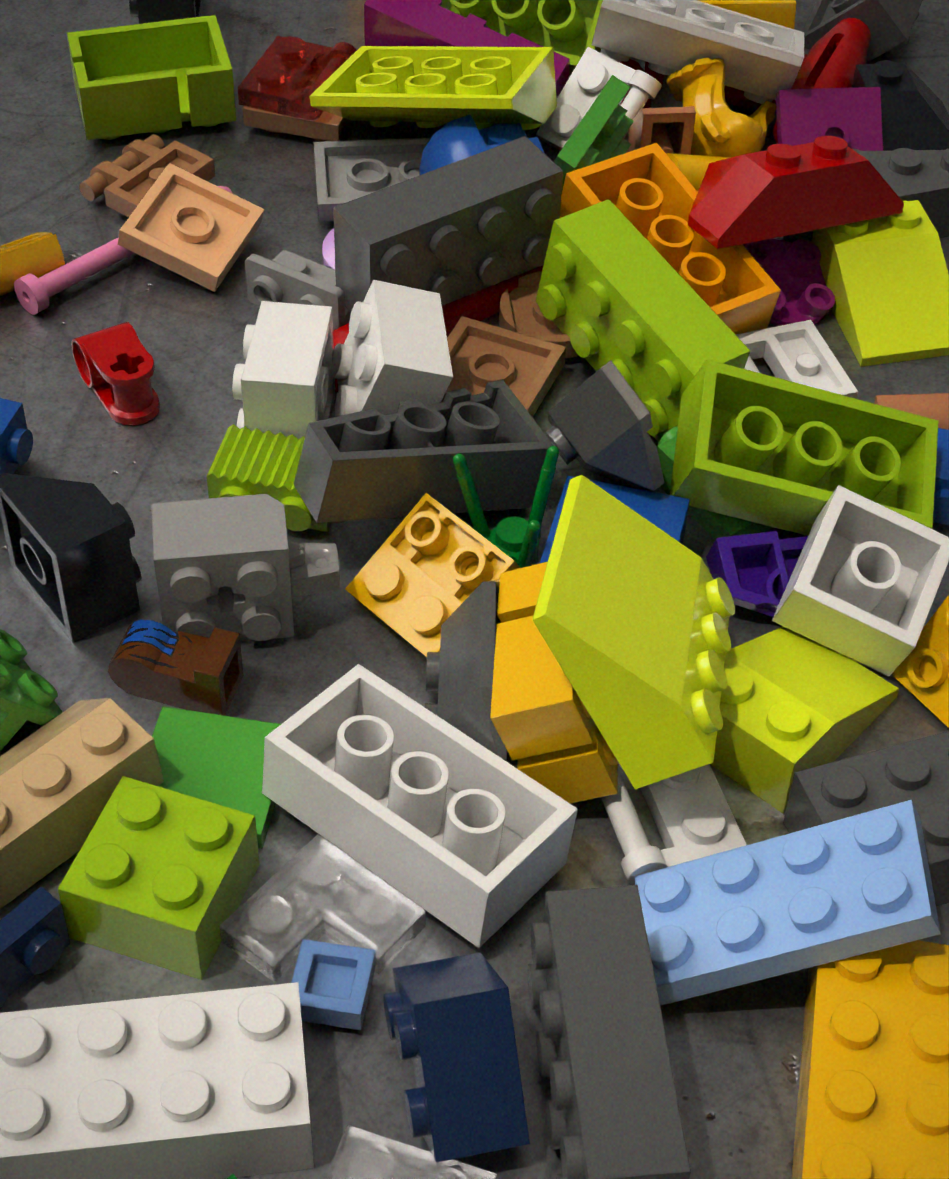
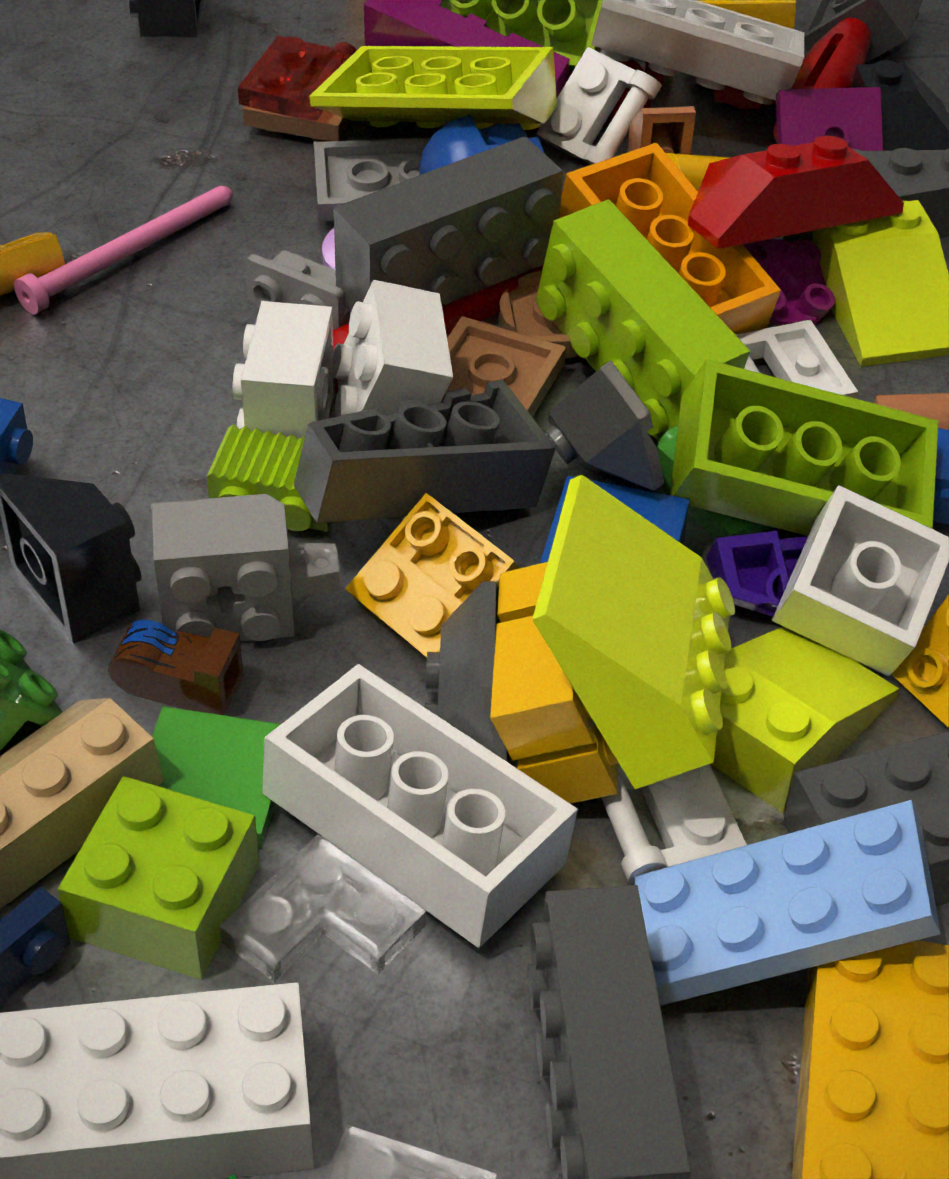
lime piece [67,15,237,140] -> none
red piece [71,322,160,426] -> none
medium nougat plate [79,134,215,217] -> none
light nougat plate [117,163,265,292] -> none
medium blue plate [291,939,376,1030] -> none
dark blue brick [383,952,530,1162] -> none
green plant [453,446,559,568] -> none
bright green plate [554,75,634,195] -> none
yellow hair [667,57,776,157] -> none

